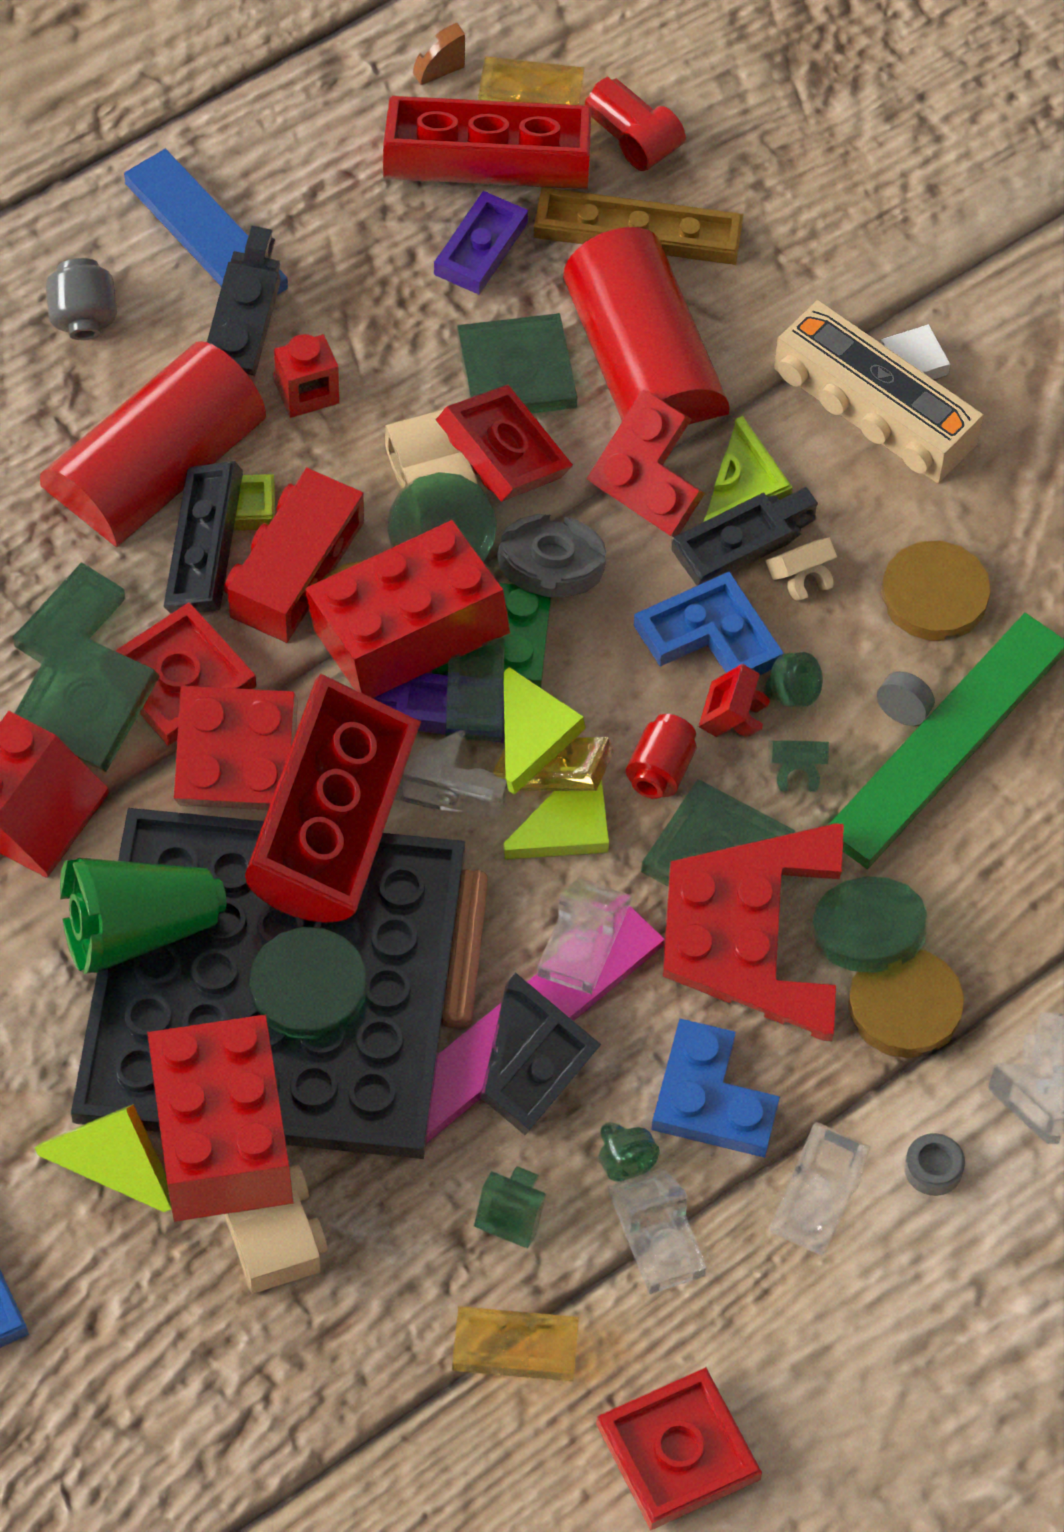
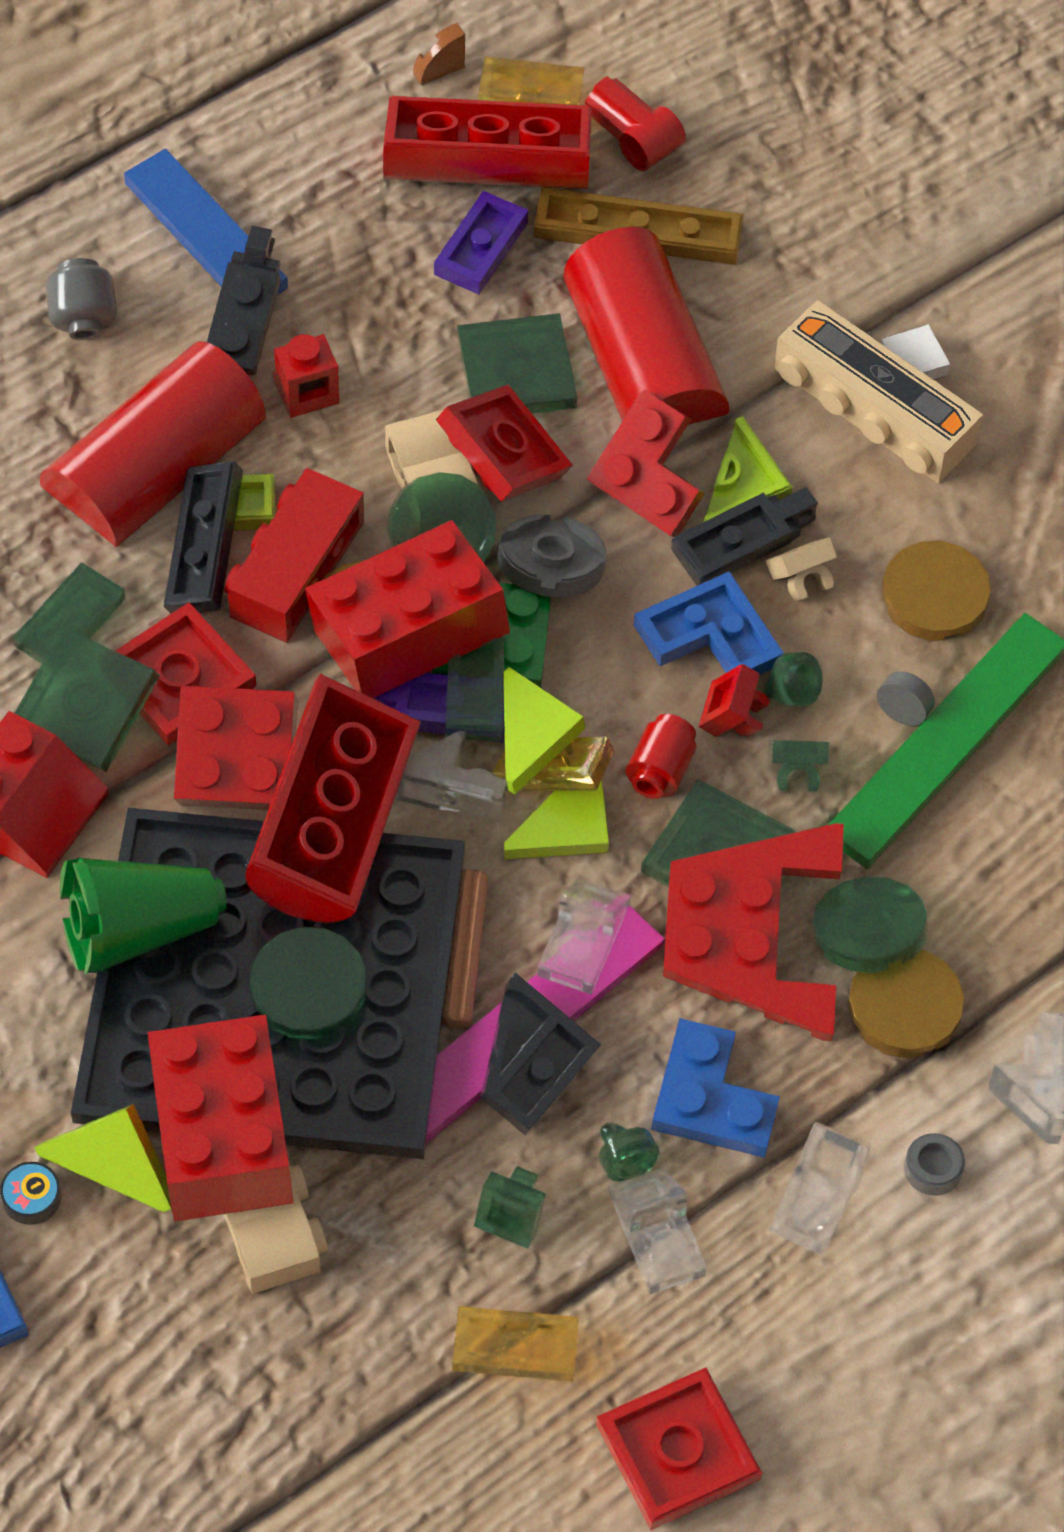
none -> tile [0,1162,62,1225]

